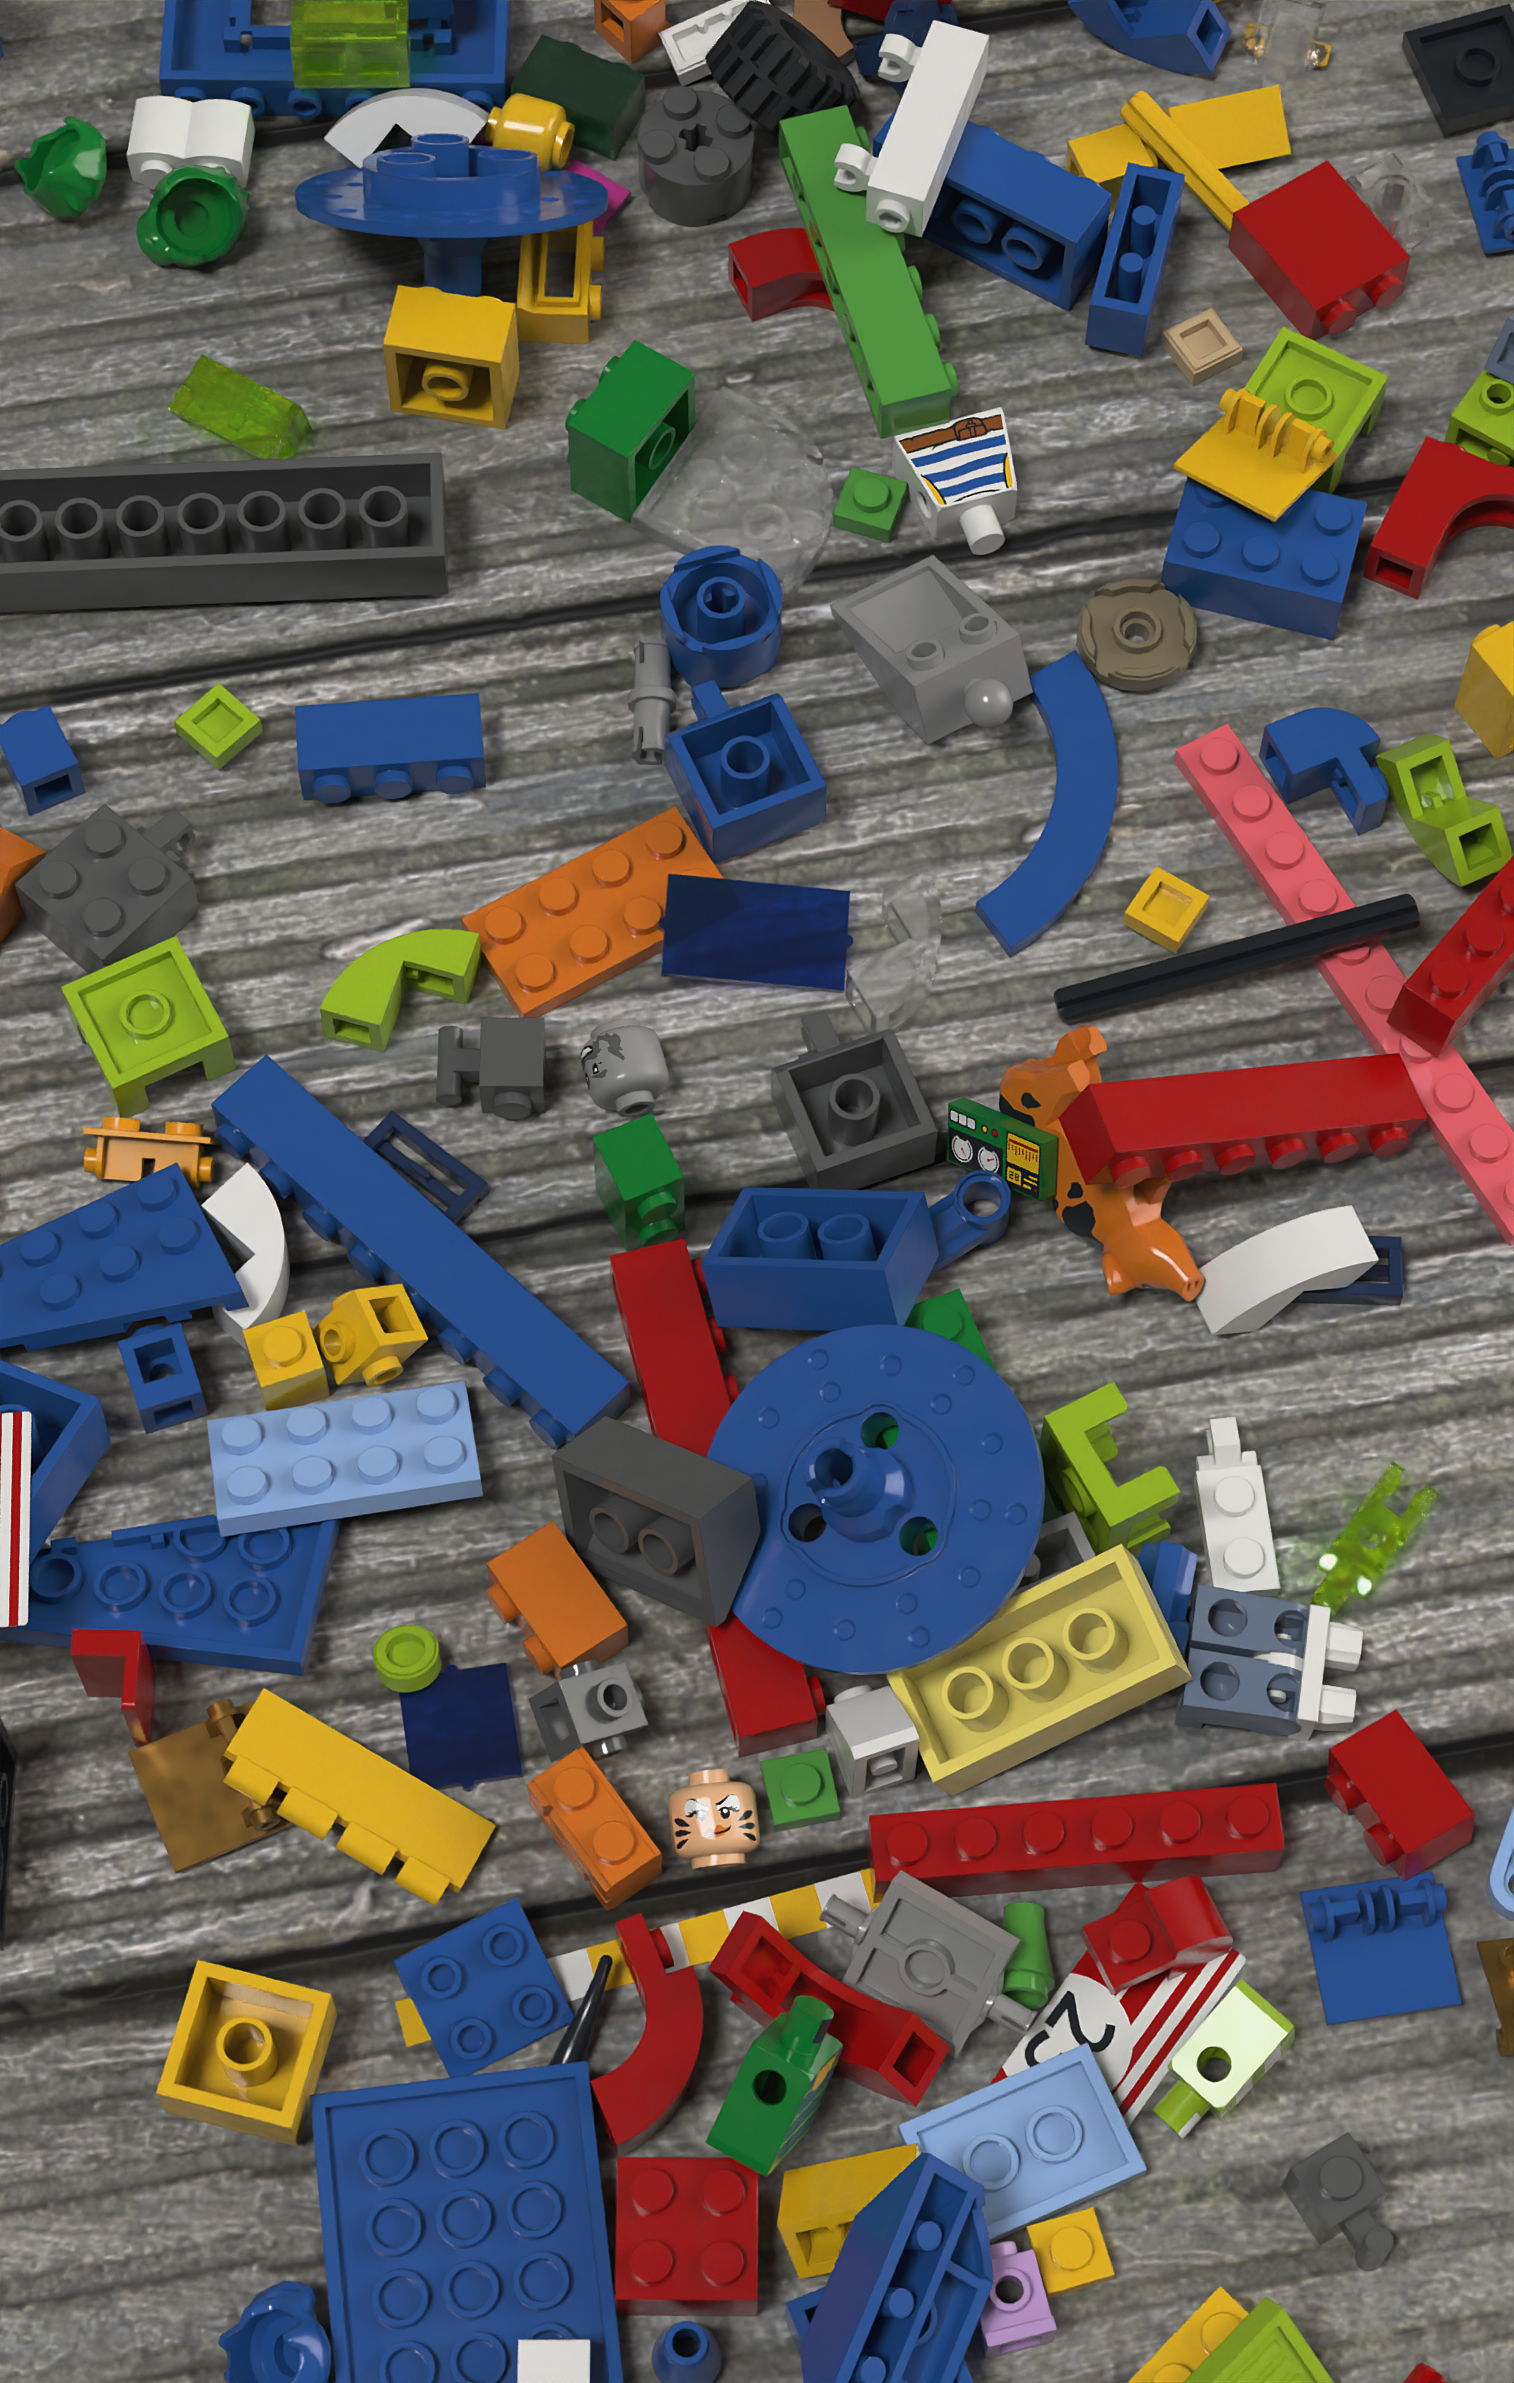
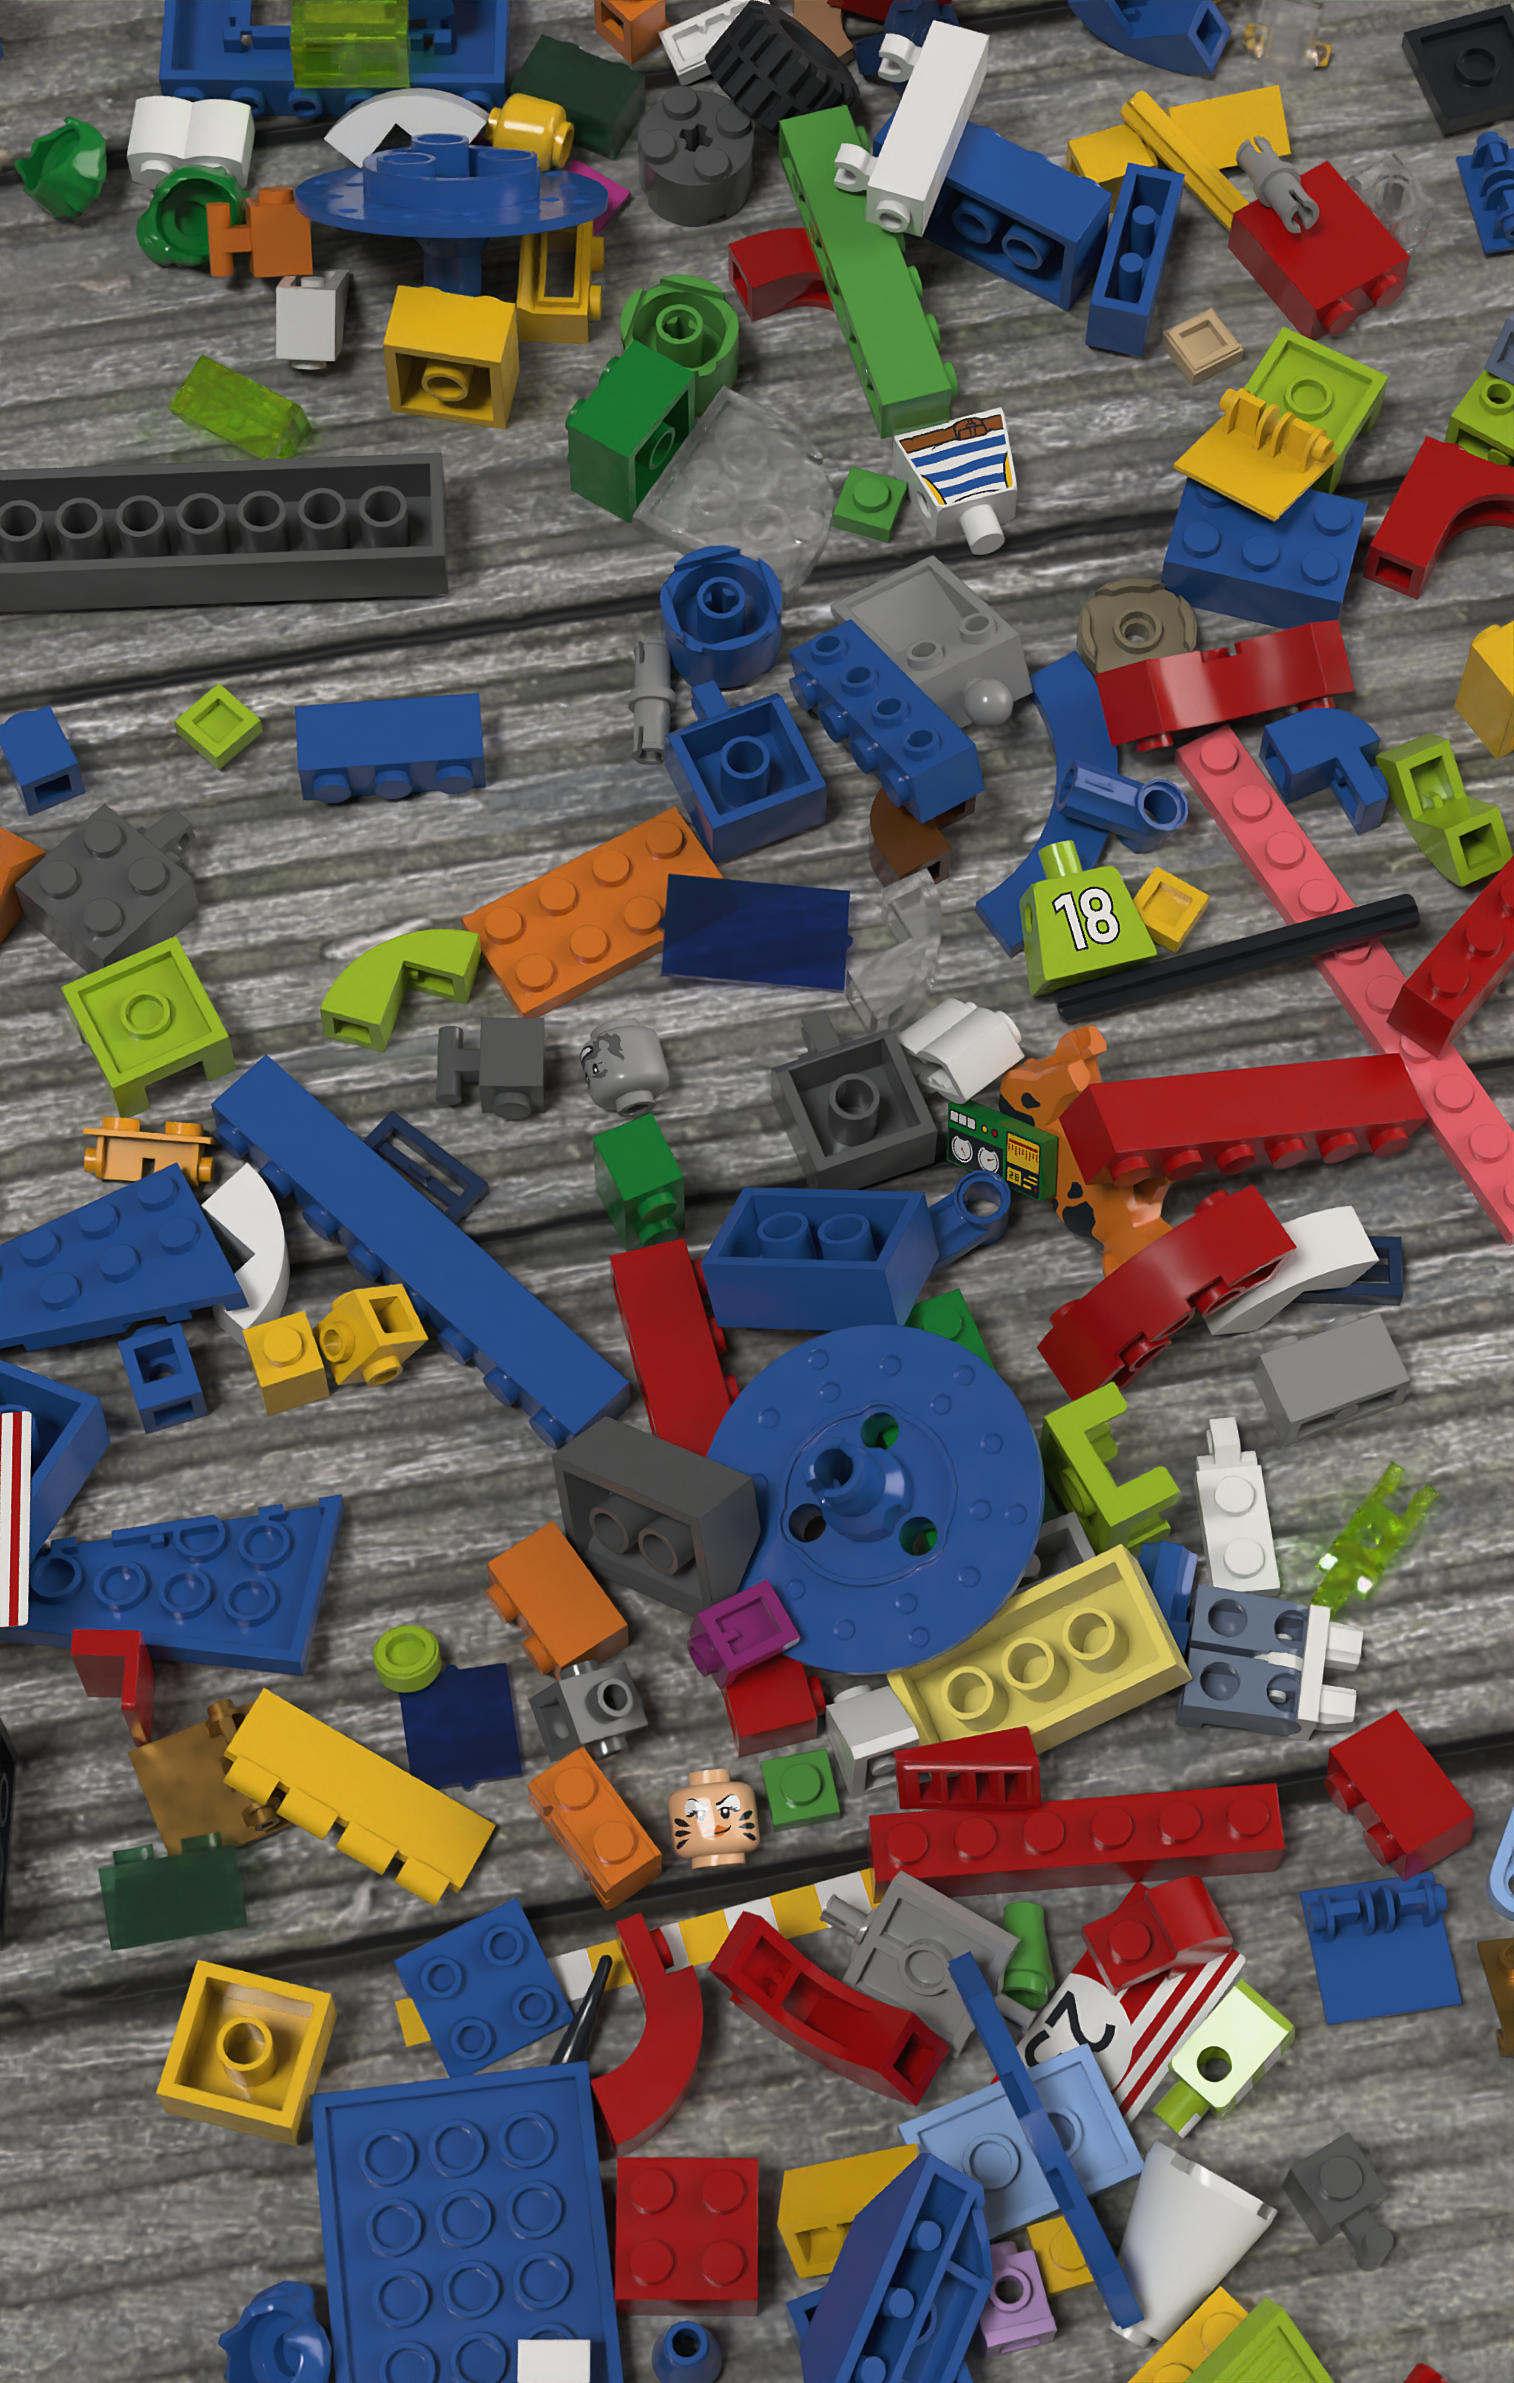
light blue plate [207,1381,483,1537] -> none
green torso [705,1995,843,2177] -> none
none -> clear green brick [98,1831,251,1951]
none -> orange brick [206,186,313,278]
none -> white slope [276,268,349,370]
none -> bright green brick [620,275,739,416]
none -> magenta bracket [687,1579,800,1690]
none -> blue brick [789,619,985,824]
none -> reddish brown brick [868,787,976,906]
none -> red slope [893,1726,1042,1810]
none -> white brick [897,998,1025,1104]
none -> blue tile [947,1951,1144,2330]
none -> lime torso [1019,840,1158,997]
none -> red brick [1036,1184,1297,1402]
none -> blue piece [1055,759,1188,853]
none -> red brick [1095,620,1355,754]
none -> white cone [1103,2140,1278,2349]
none -> light grey pin [1236,136,1319,233]
none -> light grey brick [1253,1312,1411,1447]

